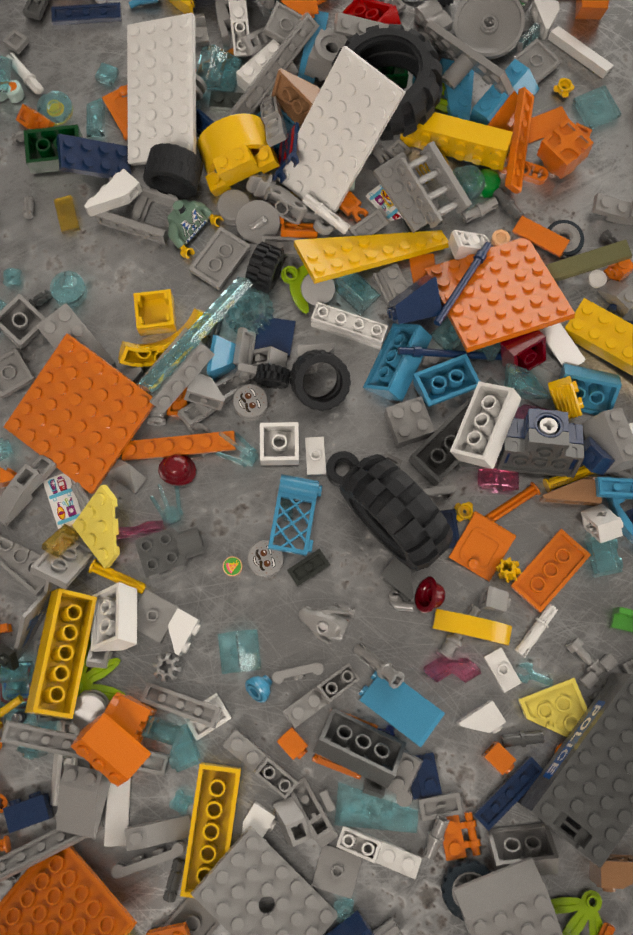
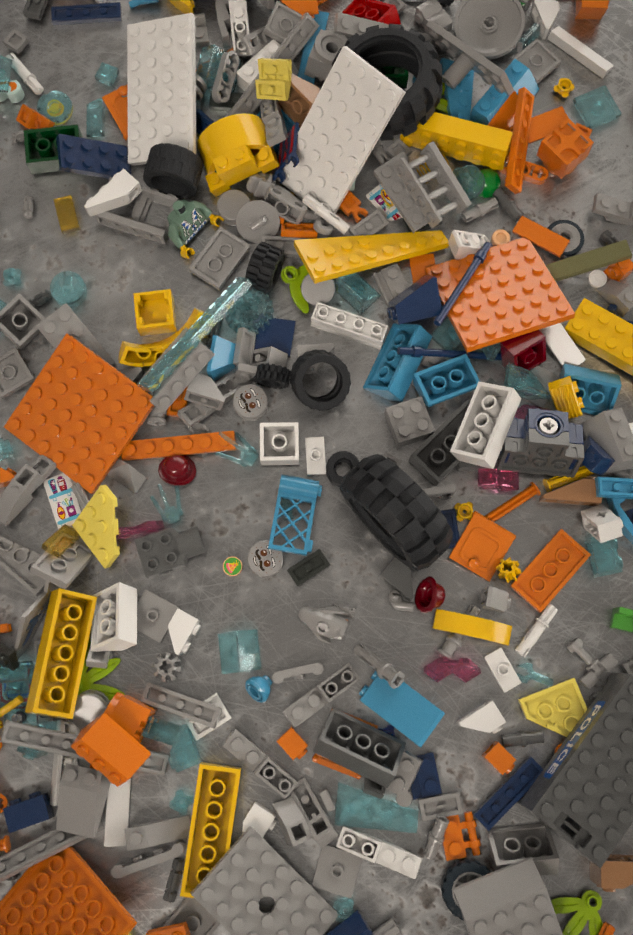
yellow axle [88,558,146,594] -> none
none -> light grey beam [212,51,239,103]
none -> light yellow slope [255,58,292,101]

